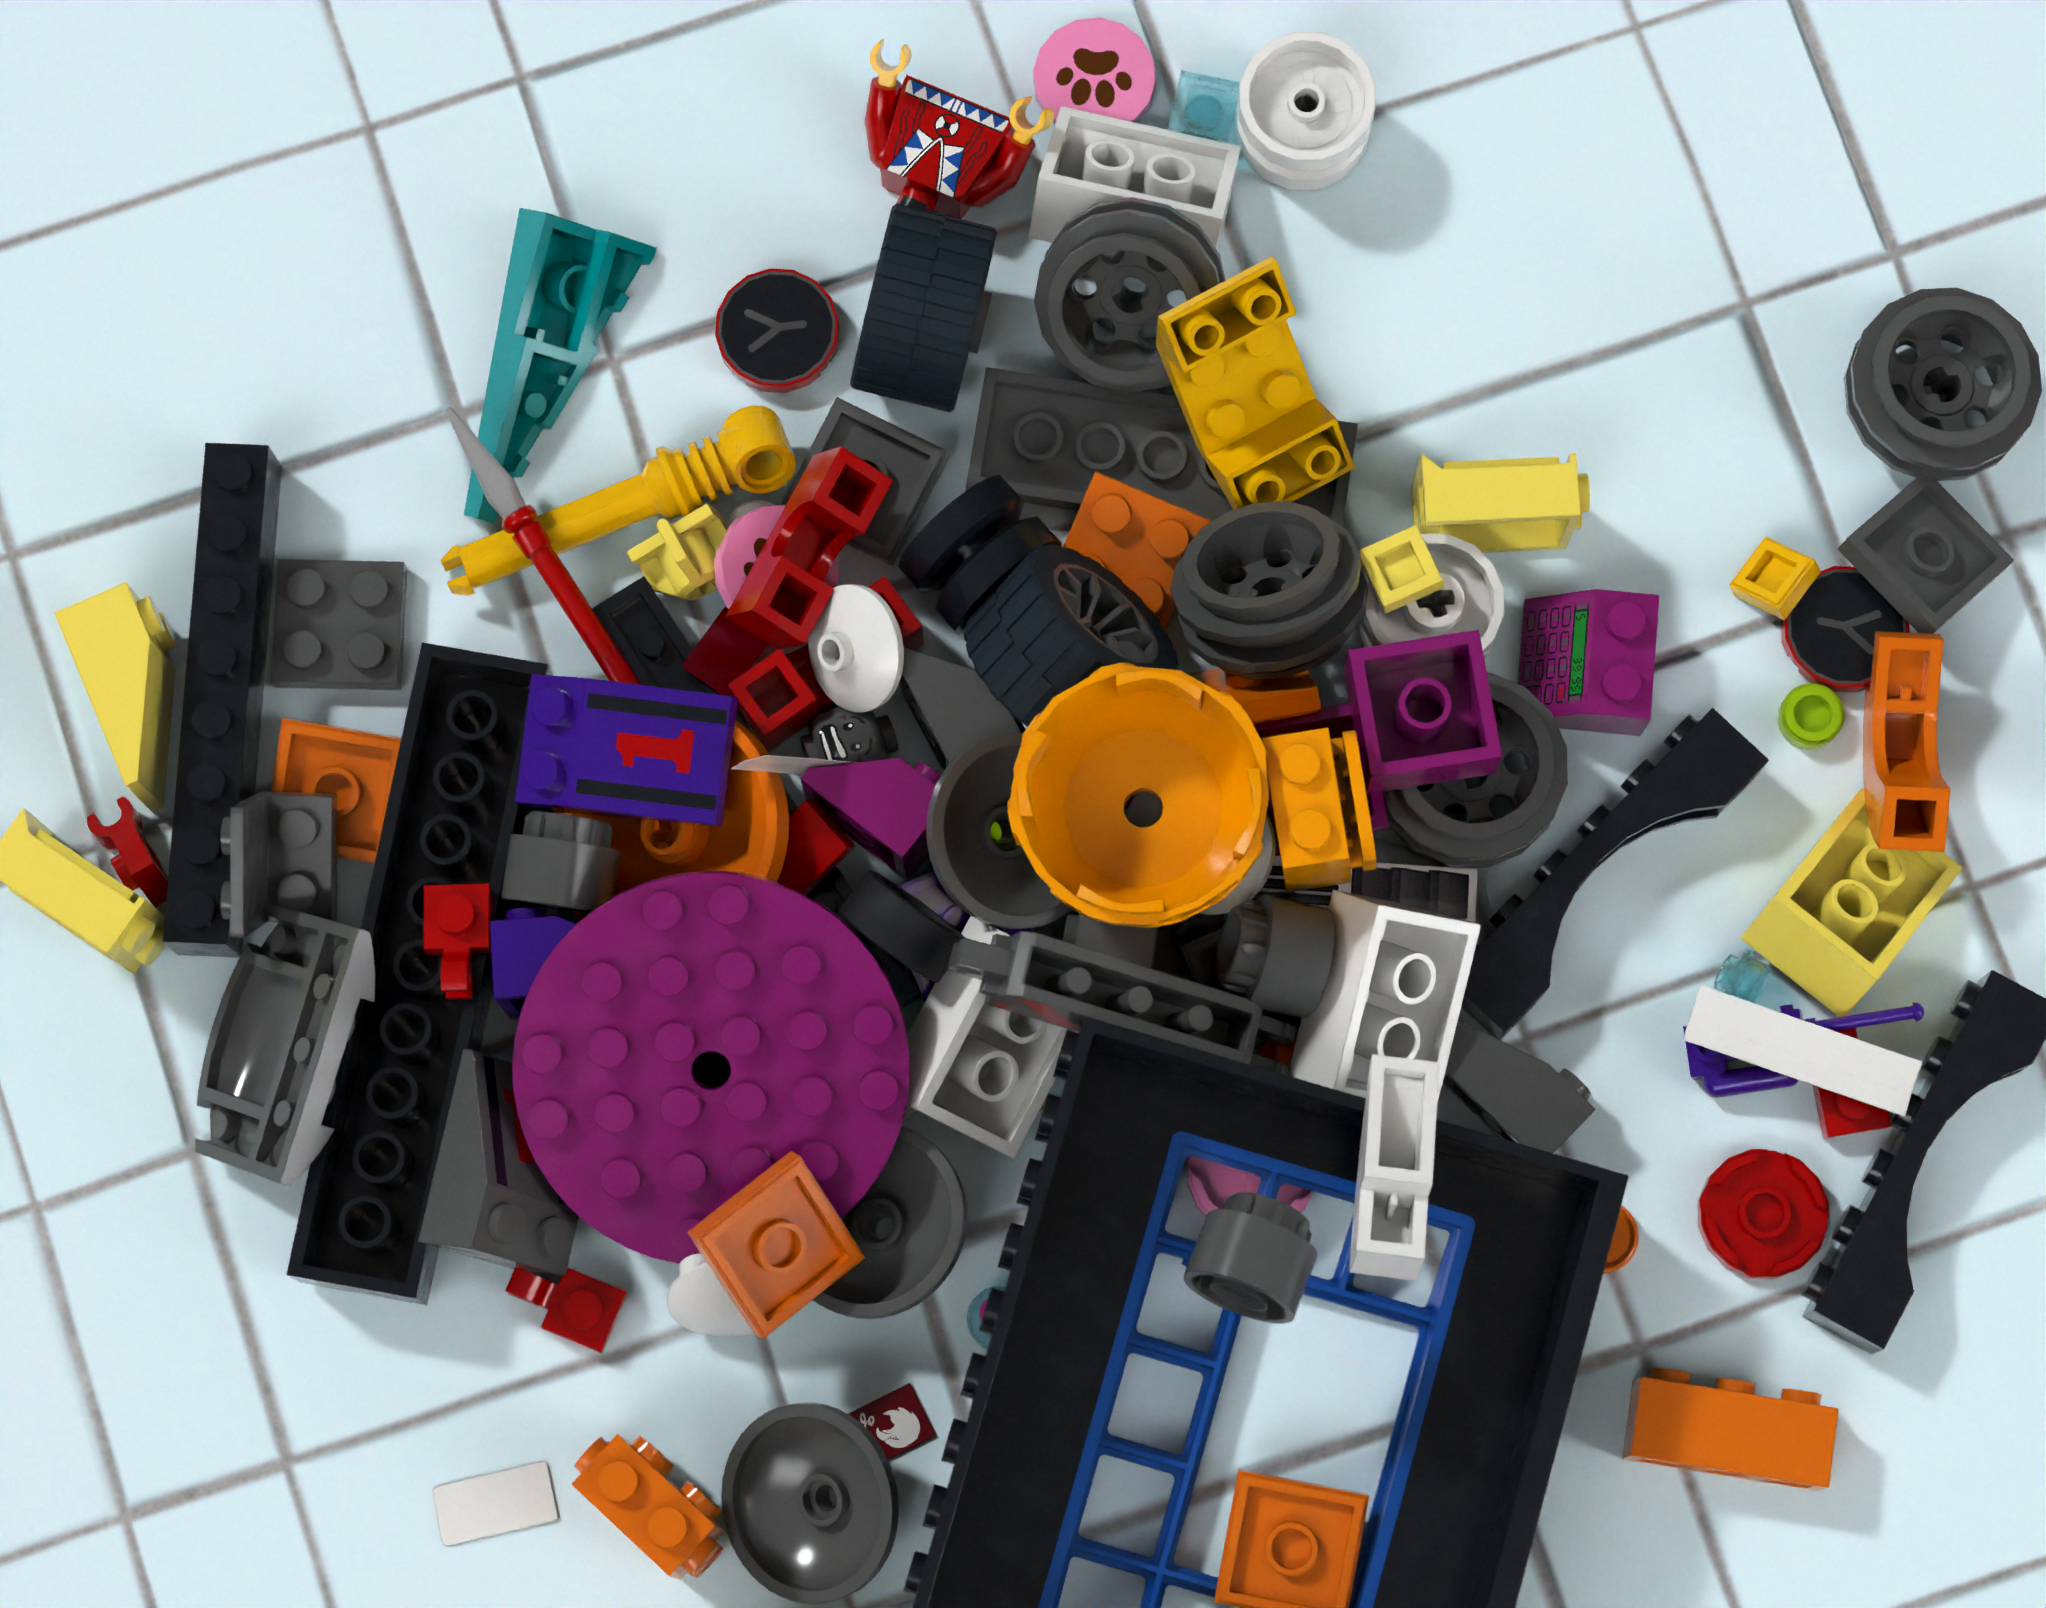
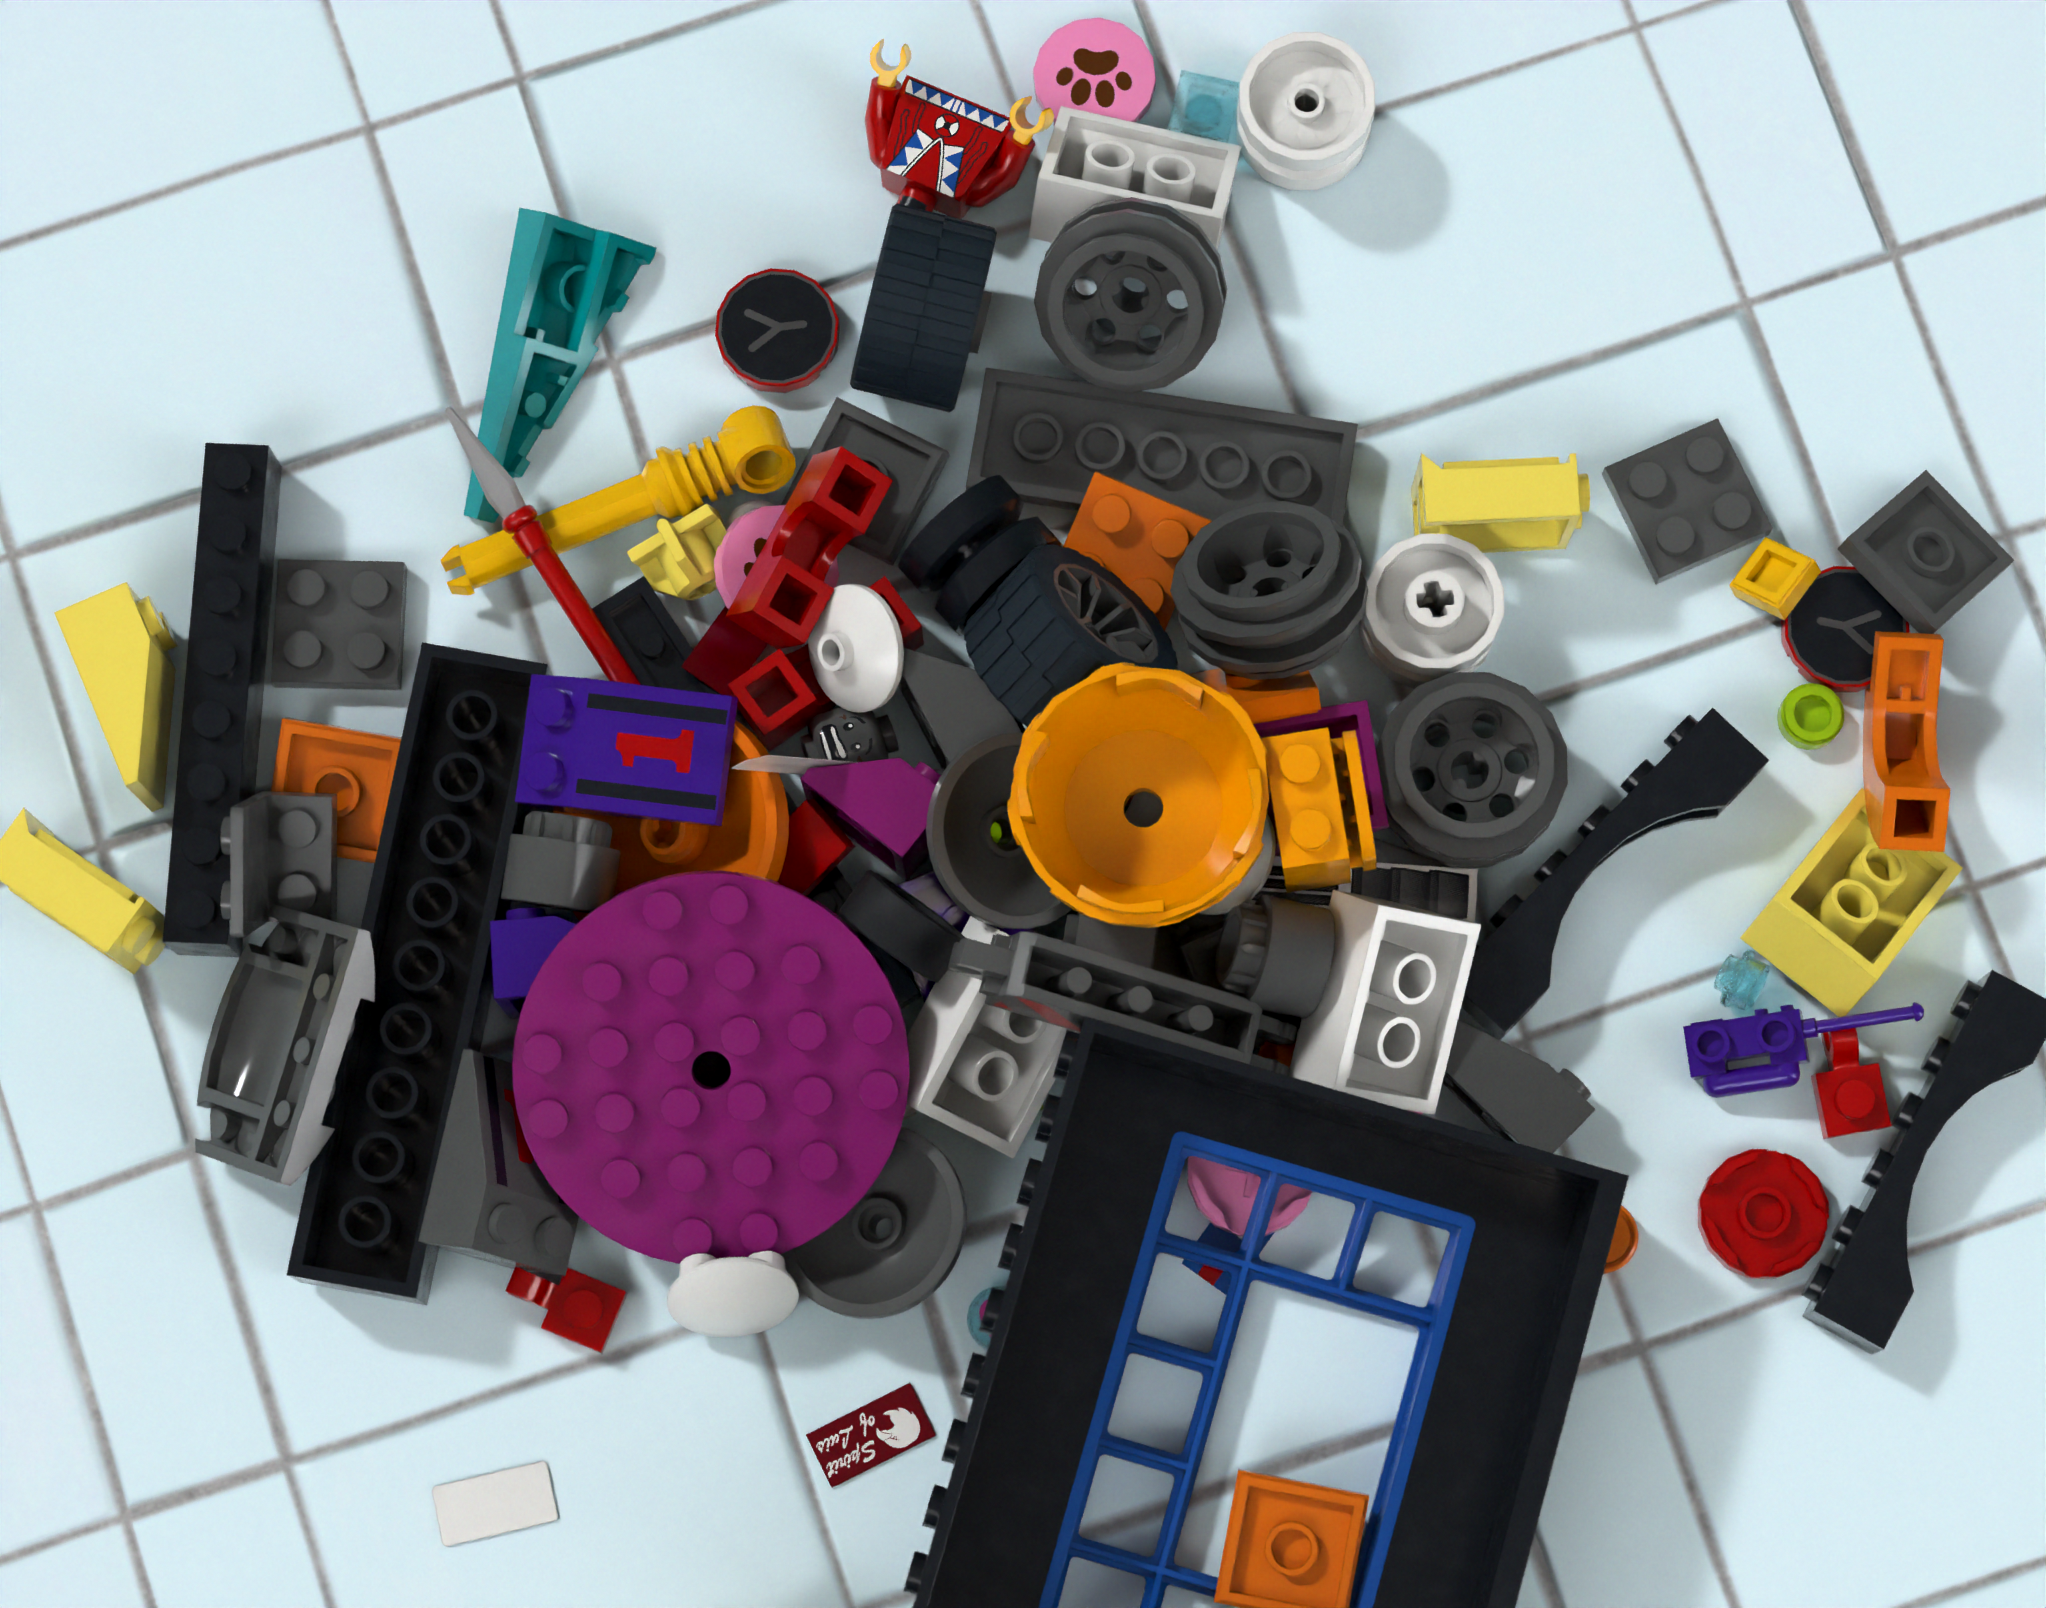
red plate [87,796,168,908] -> none
red plate [423,883,492,999] -> none
orange brick [571,1434,725,1580] -> none
orange plate [687,1151,865,1339] -> none
dark grey dish [721,1402,899,1604] -> none
yellow slope [1156,256,1355,510] -> none
dark grey piece [1183,1192,1318,1324] -> none
magenta brick [1343,630,1502,794] -> none
white slope [1349,1054,1439,1281] -> none
light yellow tile [1358,525,1443,614] -> none
magenta slope [1517,589,1659,736] -> none
orange brick [1622,1368,1839,1491] -> none
white sticker [1683,985,1922,1117] -> none
dark grey wheel [1844,288,2042,481] -> none
none -> dark grey plate [1602,418,1773,584]

